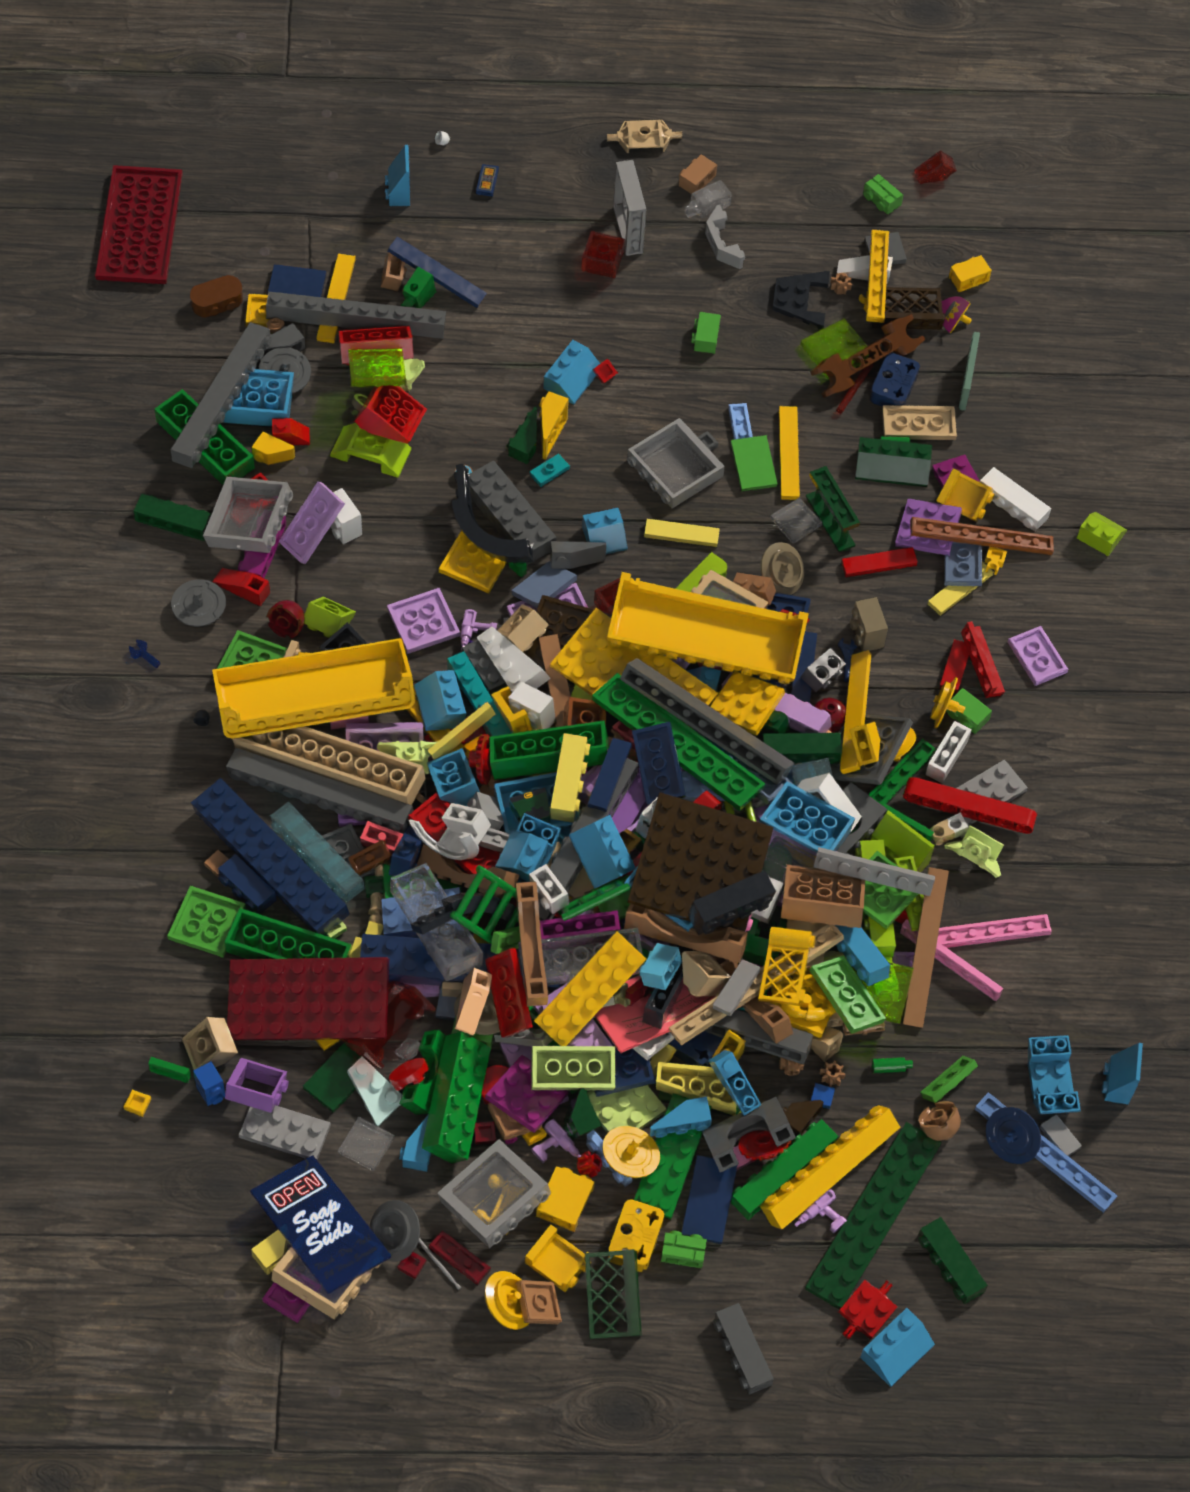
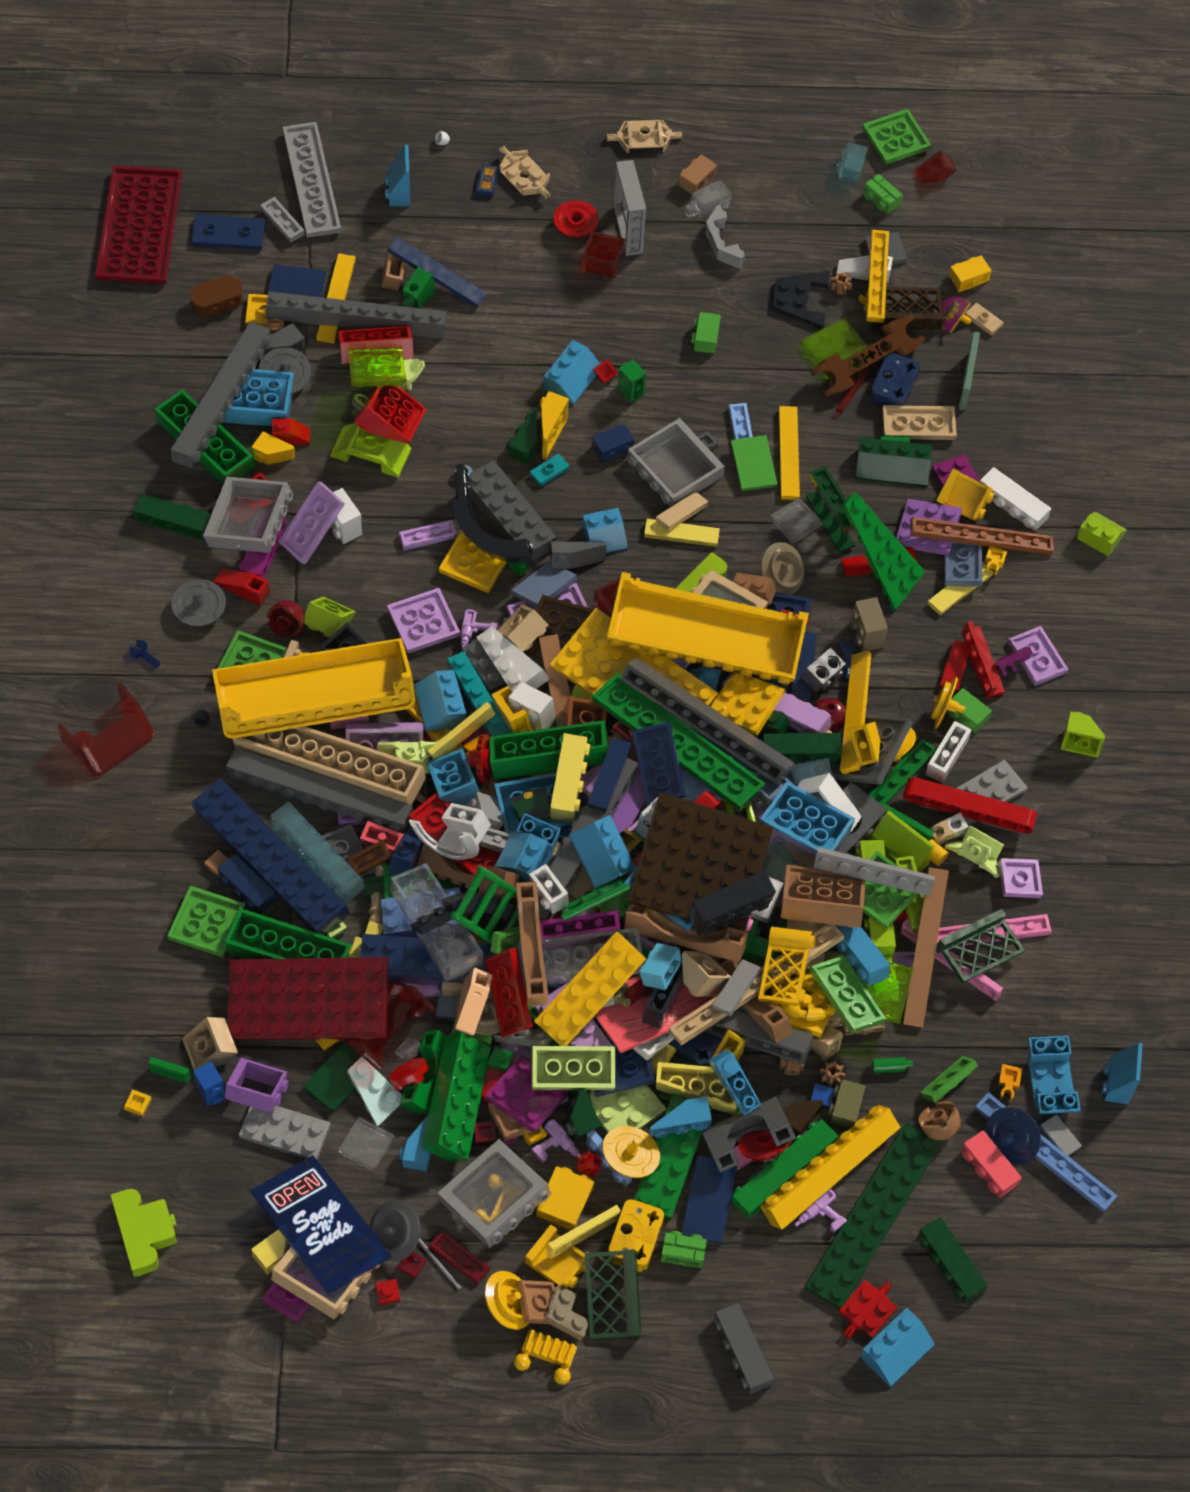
none -> clear red windscreen [58,683,154,776]
none -> lime brick [110,1189,177,1277]
none -> dark blue plate [192,214,266,250]
none -> light grey plate [260,197,305,243]
none -> light grey plate [283,122,341,238]
none -> red plate [376,1279,400,1305]
none -> lavender tile [399,520,457,550]
none -> green plate [488,1046,514,1073]
none -> tan plate [499,146,551,199]
none -> yellow gear [514,1329,577,1385]
none -> dark tan plate [544,1284,589,1341]
none -> light yellow tile [546,1205,621,1259]
none -> red gear [554,200,599,239]
none -> dark blue brick [592,423,634,463]
none -> green brick [617,359,646,403]
none -> tan tile [656,492,708,531]
none -> olive brick [828,1079,866,1129]
none -> clear light blue brick [836,142,868,184]
none -> green wing [841,492,925,611]
none -> bright green plate [862,109,931,165]
none -> yellow piece [929,839,949,866]
none -> dark green fence [936,909,1025,984]
none -> coral brick [961,1130,1022,1198]
none -> tan plate [965,303,1004,336]
none -> magenta plate [995,645,1033,676]
none -> light orange plate [998,1064,1022,1101]
none -> lavender plate [999,858,1043,898]
none -> lime slope [1061,711,1105,758]

